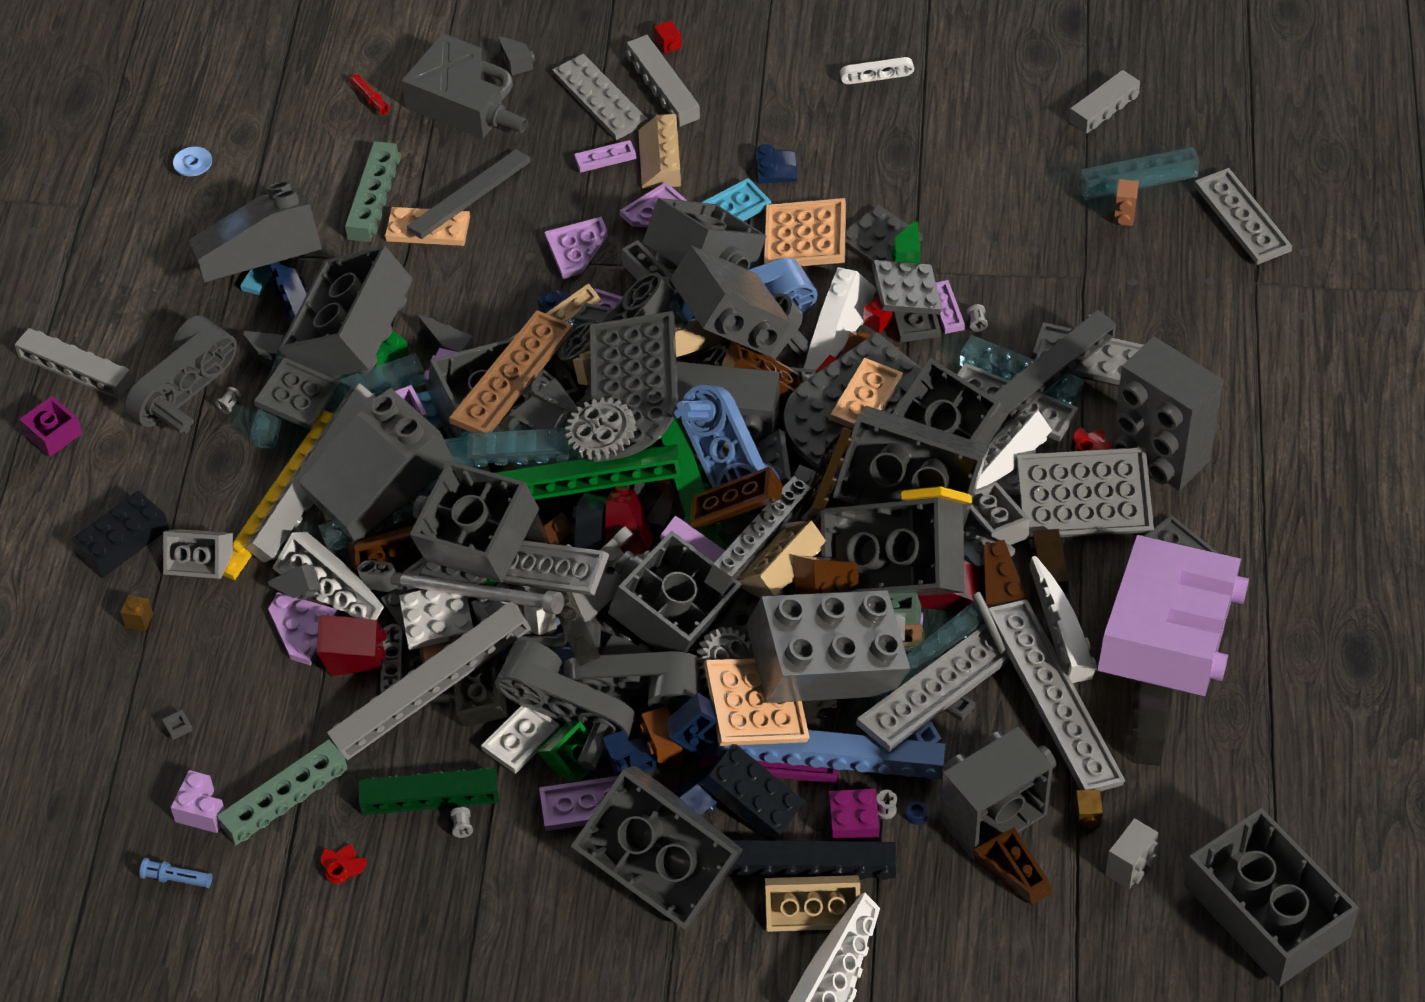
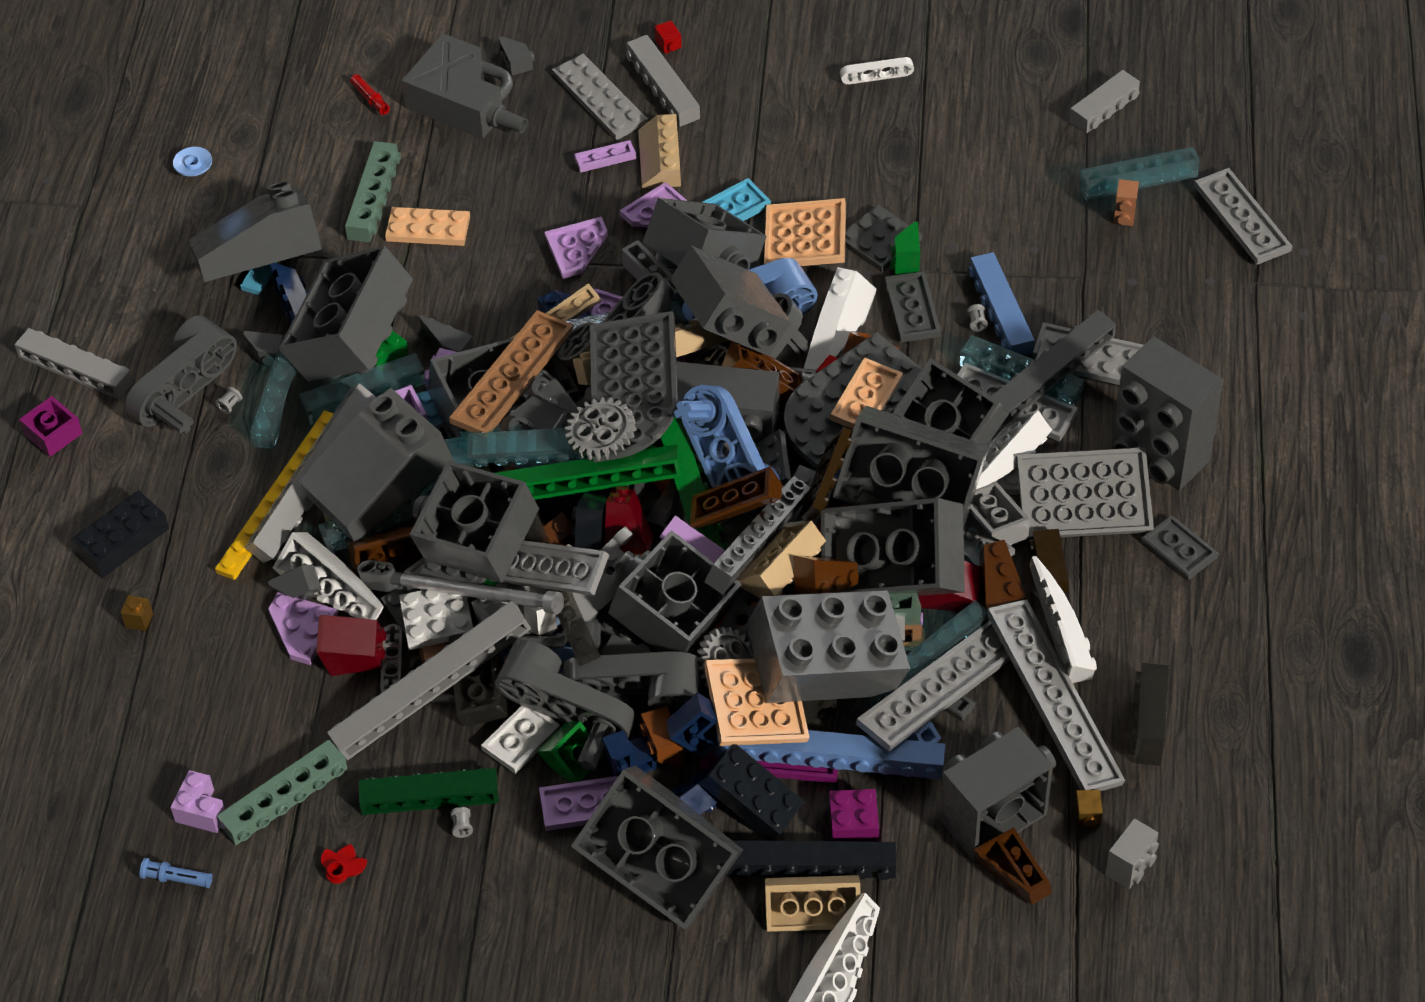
dark grey plate [162,710,193,740] -> none
light grey slope [163,529,233,579] -> none
dark grey plate [254,357,340,430] -> none
dark grey tile [407,149,530,239] -> none
dark grey tile [574,303,617,324] -> none
dark blue slope [755,144,797,184] -> none
red brick [864,296,892,334] -> none
dark grey plate [872,260,942,315] -> none
light grey bush [876,790,897,819] -> none
yellow tile [901,487,972,504] -> none
dark blue tile [905,801,928,825] -> none
lavender plate [936,280,965,334] -> none
light grey bar [972,592,1007,654] -> none
red plate [1074,428,1113,451] -> none
lavender brick [1098,535,1249,696] -> none
dark grey brick [1184,808,1359,987] -> none
none -> medium blue brick [968,252,1035,359]

